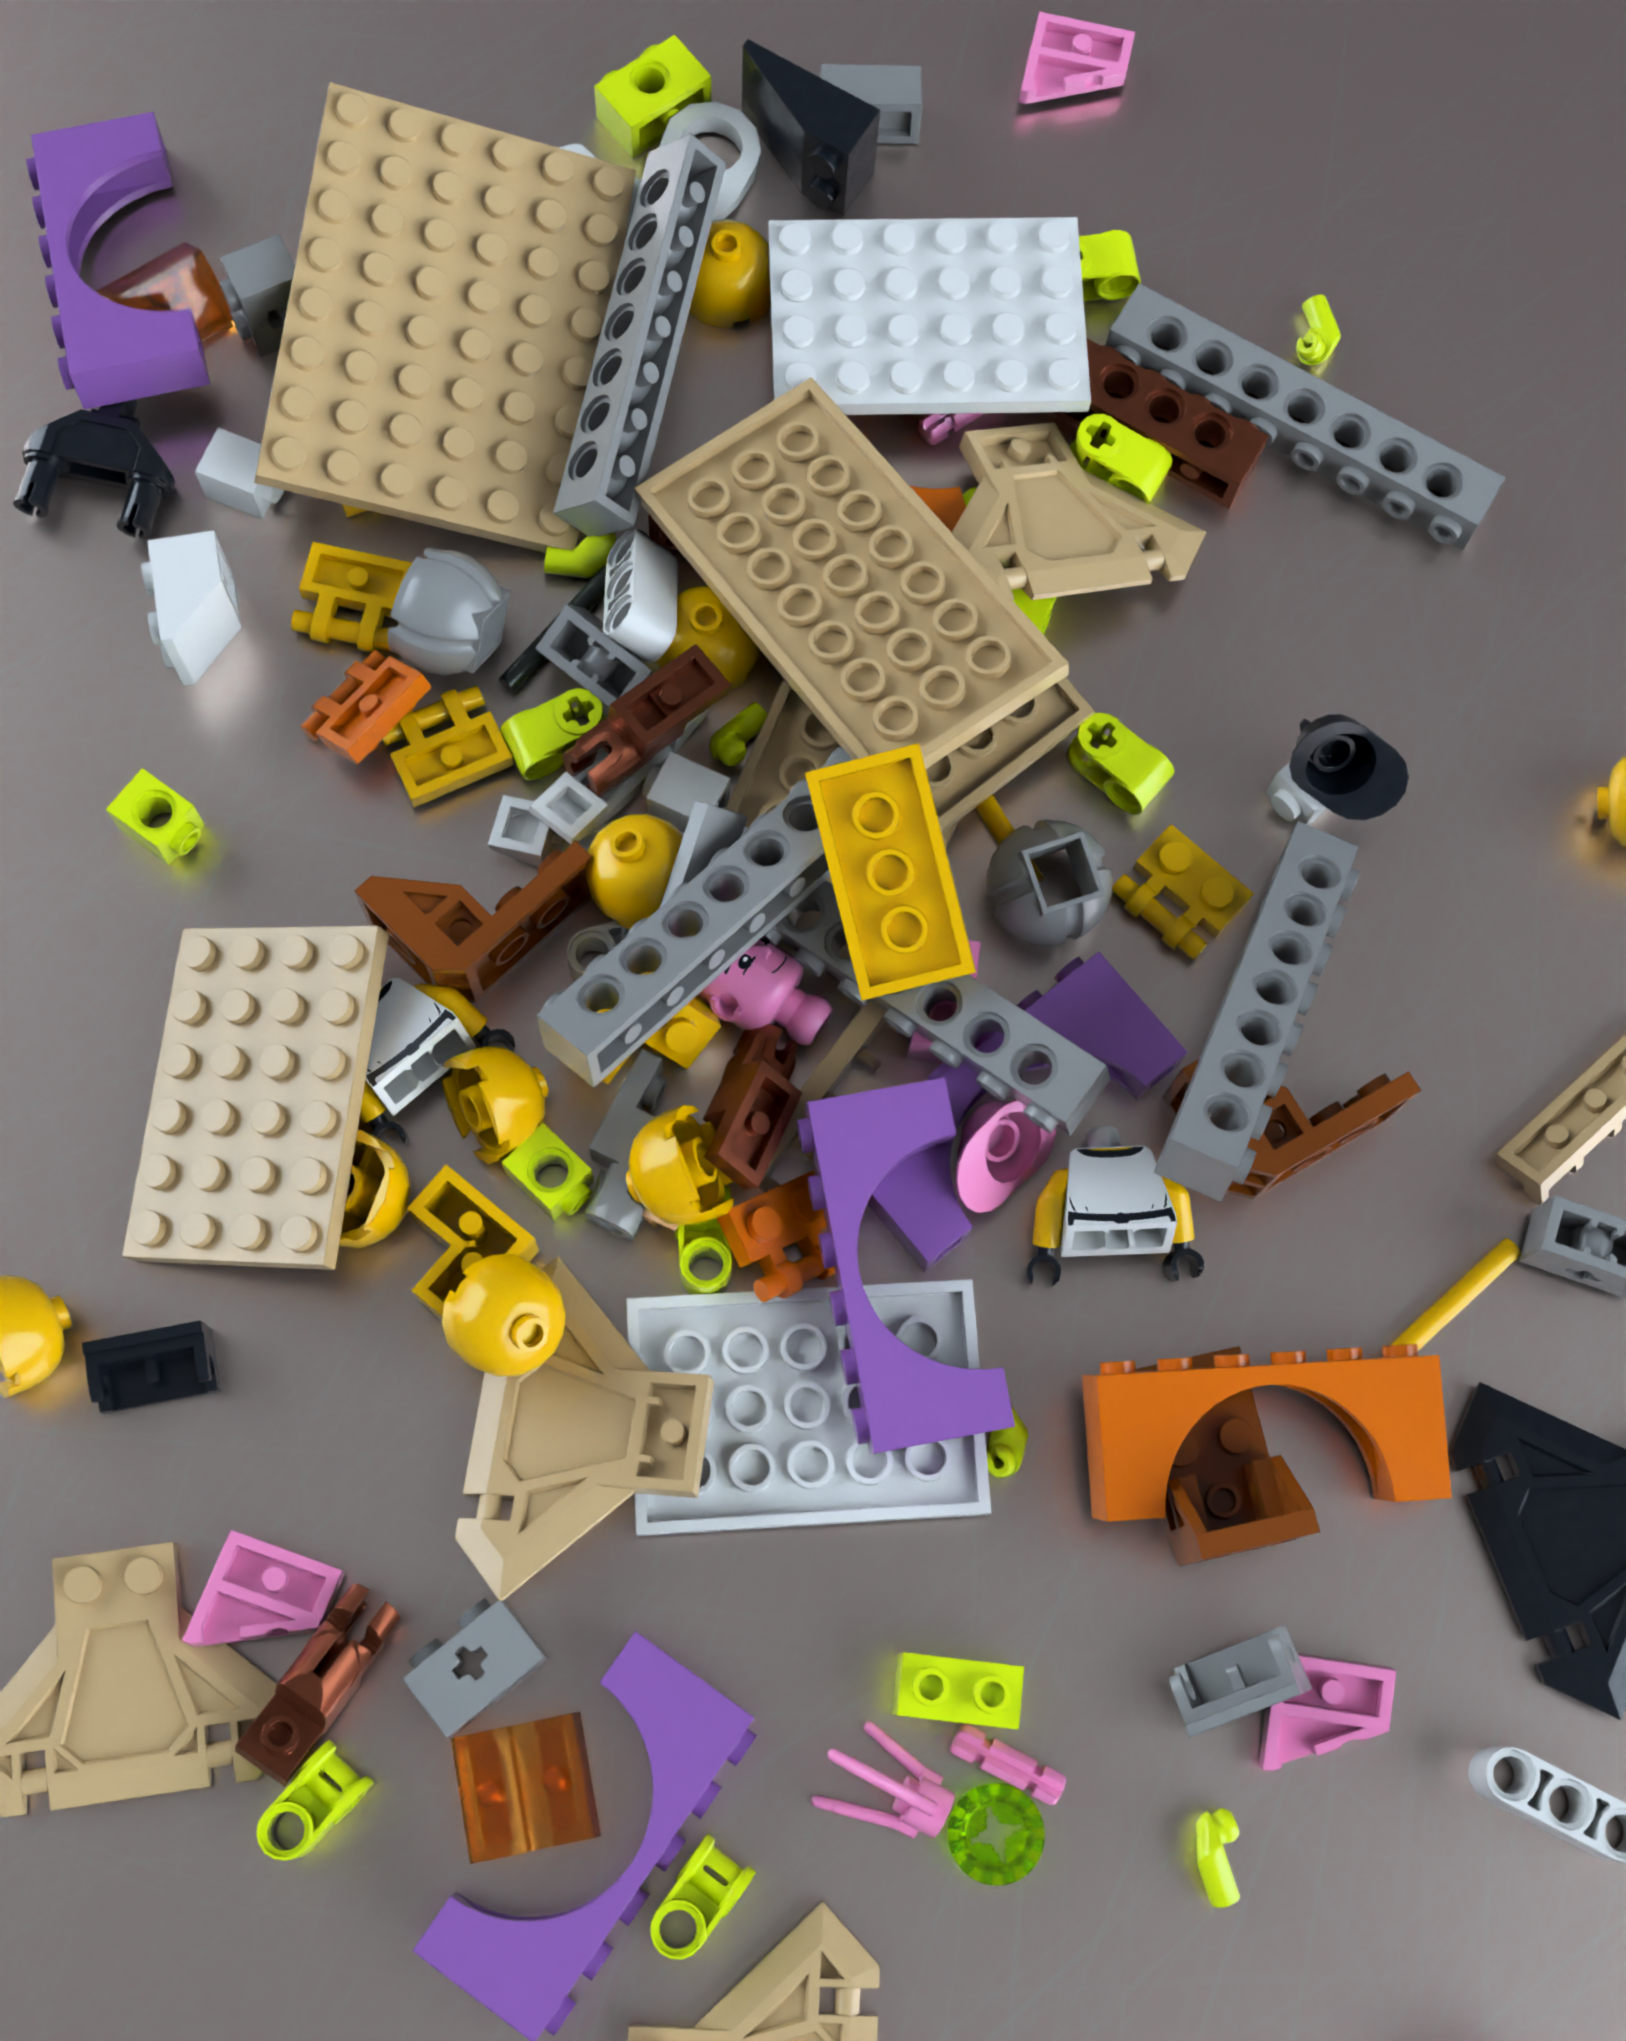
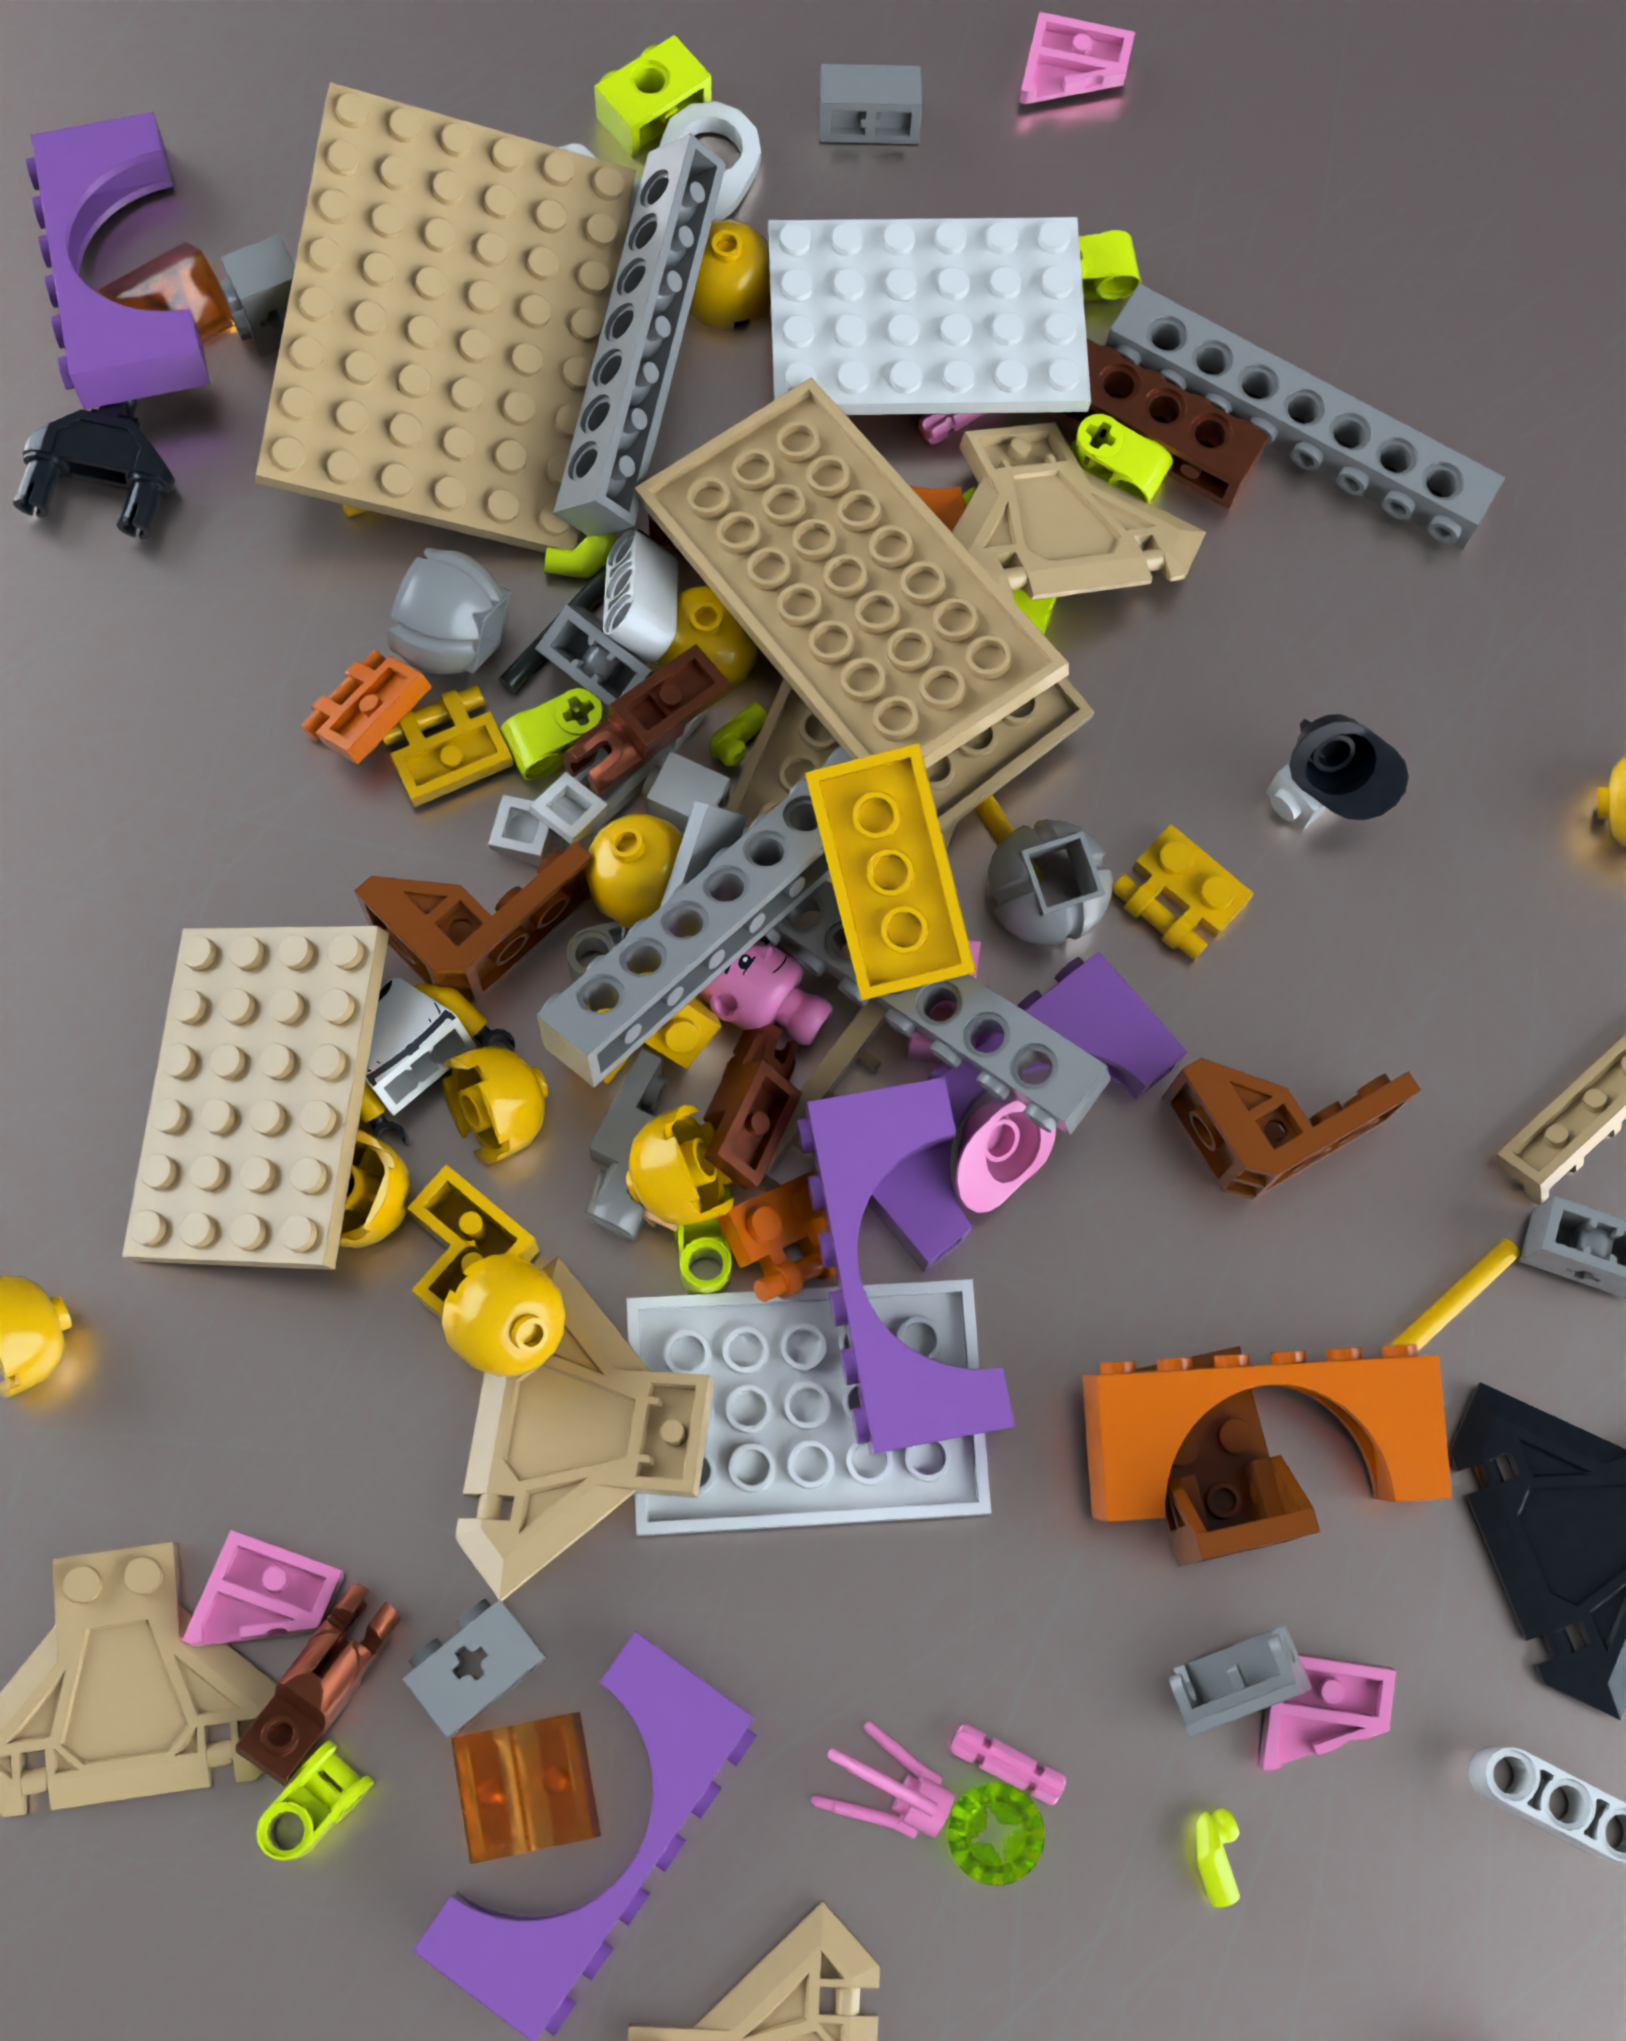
black hinge [82,1320,221,1414] -> none
neon yellow brick [106,768,205,866] -> none
white slope [141,530,242,686] -> none
white brick [195,428,284,519] -> none
yellow plate [291,542,412,653] -> none
neon yellow brick [501,1122,594,1221] -> none
neon yellow piece [650,1833,757,1960] -> none
black slope [742,39,880,217] -> none
neon yellow brick [892,1652,1024,1730] -> none
neon yellow arm [986,1405,1029,1478] -> none
white torso [1026,1126,1204,1287] -> none
neon yellow piece [1068,712,1174,815] -> none
light grey brick [1154,821,1360,1202] -> none
neon yellow arm [1296,295,1341,366] -> none

